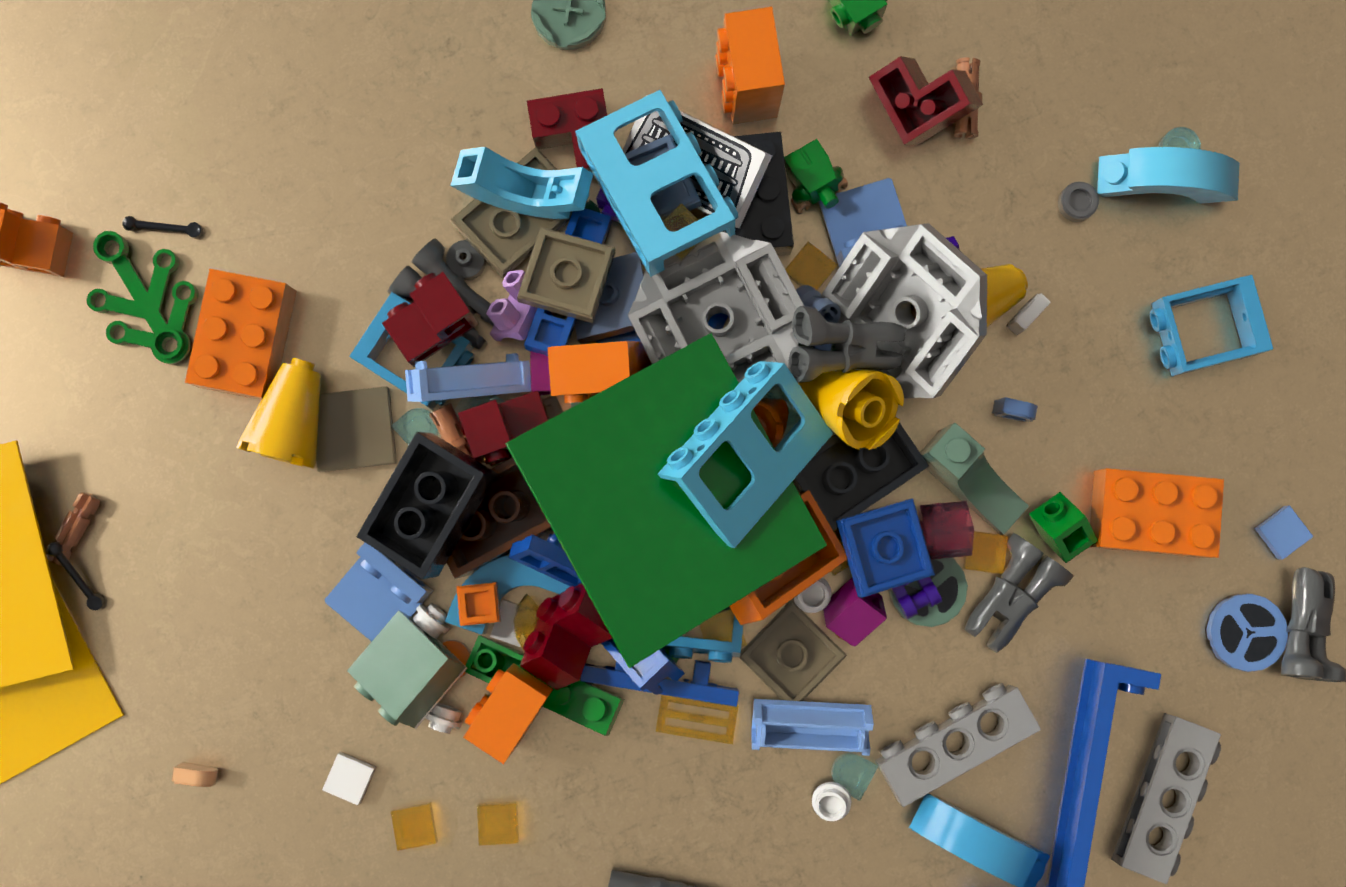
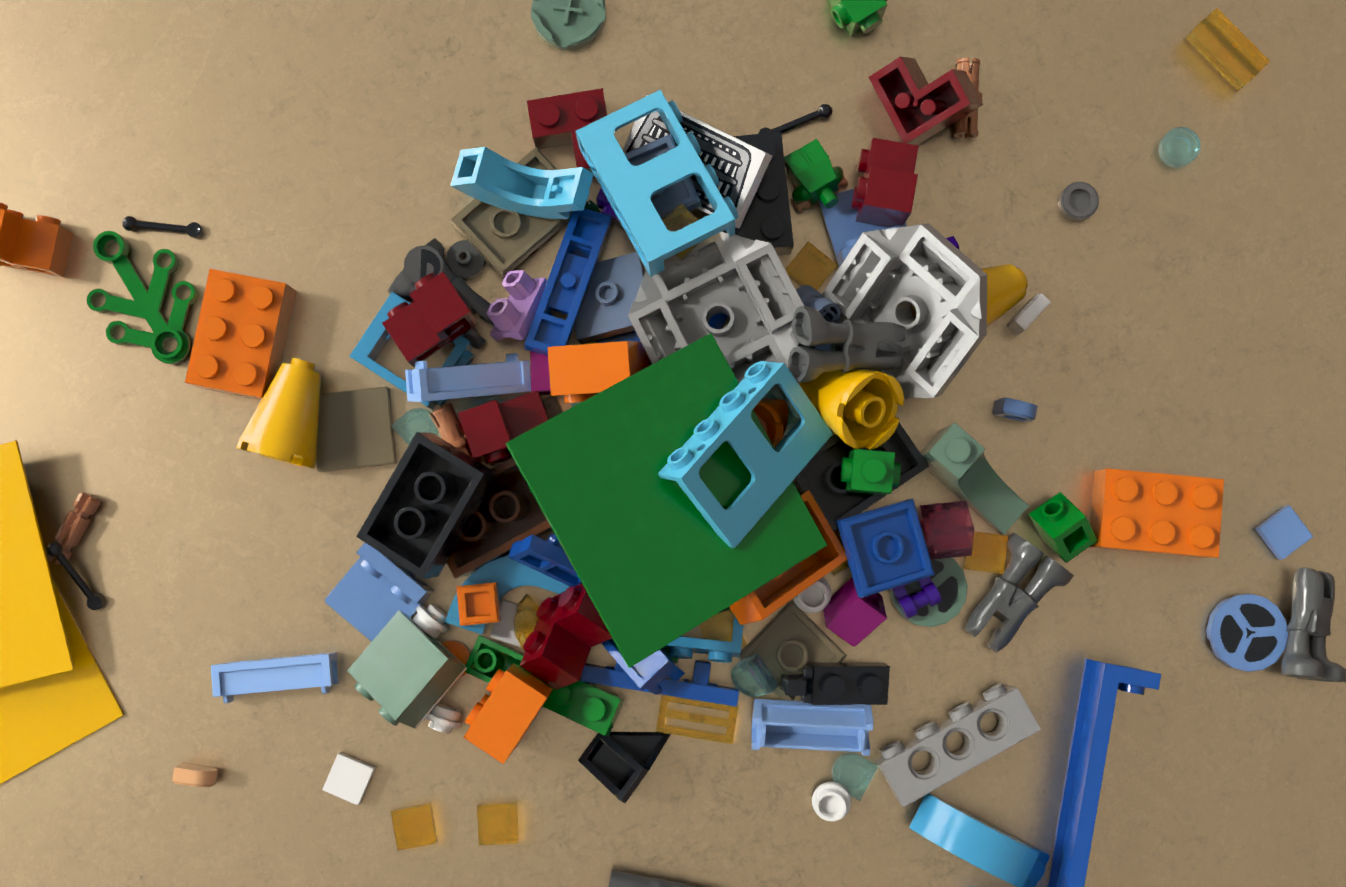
dark tan tile [517,227,616,323] -> none
orange brick [715,6,785,125] -> none
medium azure arch [1097,147,1240,204] -> none
light grey brick [1111,713,1221,884] -> none
dark azure window [1150,275,1273,377] -> none
none -> light blue container [211,652,339,703]
none -> dark grey tile [404,246,444,283]
none -> black slope [578,732,672,804]
none -> clear light blue tile [731,653,779,697]
none -> black hinge [758,104,833,134]
none -> black hinge [780,662,890,705]
none -> green brick [841,449,901,495]
none -> dark red brick [851,138,919,228]
none -> clear yellow panel [1186,8,1270,91]

